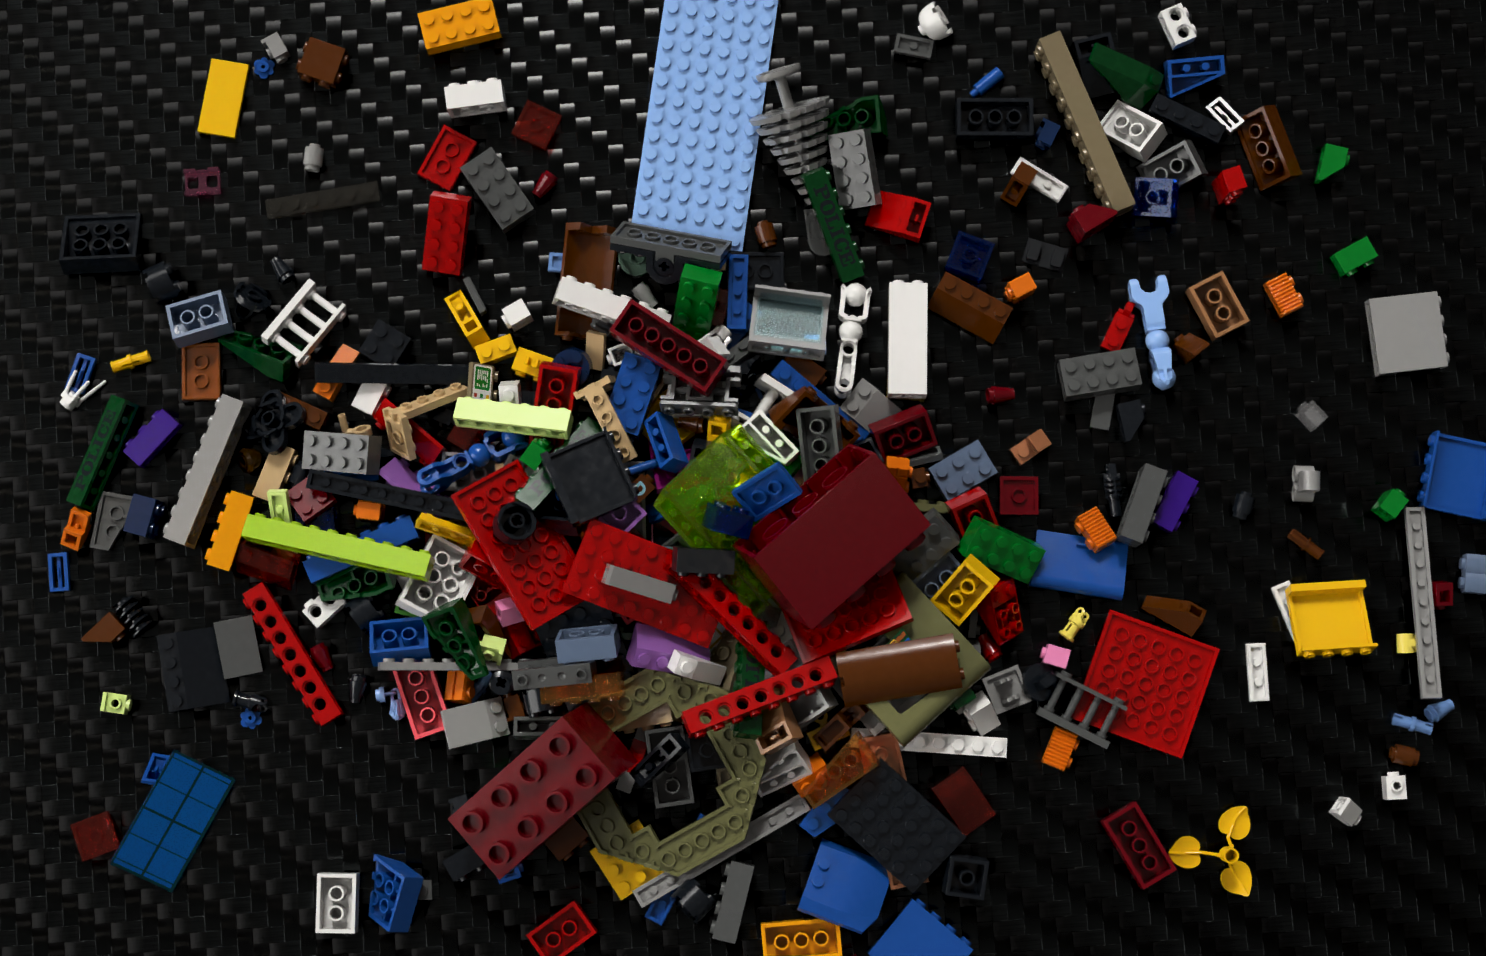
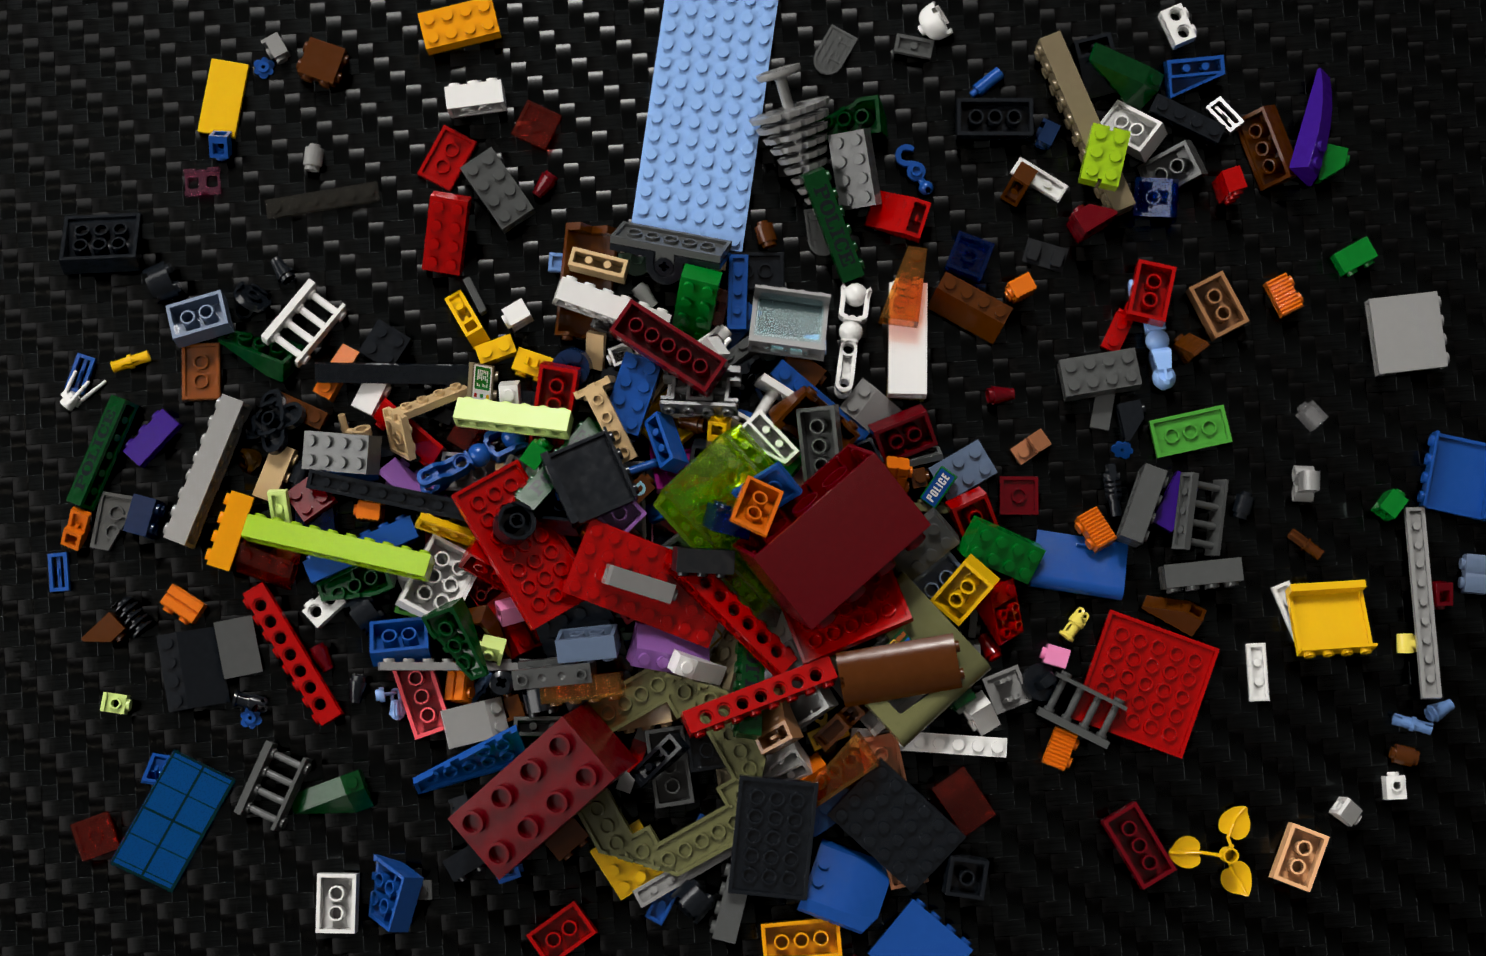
none -> orange brick [160,584,208,625]
none -> blue brick [208,130,232,161]
none -> dark grey fence [234,740,312,832]
none -> dark green wedge [292,769,374,814]
none -> blue wing [412,725,526,794]
none -> tan brick [568,247,630,284]
none -> black plate [728,774,819,901]
none -> orange slope [729,475,784,538]
none -> dark grey window [813,24,858,76]
none -> clear orange wedge [879,246,927,328]
none -> blue piece [895,144,933,195]
none -> tile [920,466,958,508]
none -> lime piece [1078,123,1131,192]
none -> blue plant [1111,441,1133,459]
none -> red brick [1125,259,1177,327]
none -> bright green plate [1148,404,1233,459]
none -> dark grey brick [1158,557,1244,594]
none -> dark grey fence [1172,472,1229,556]
none -> light nougat brick [1268,822,1330,892]
none -> dark purple wedge [1289,68,1332,186]

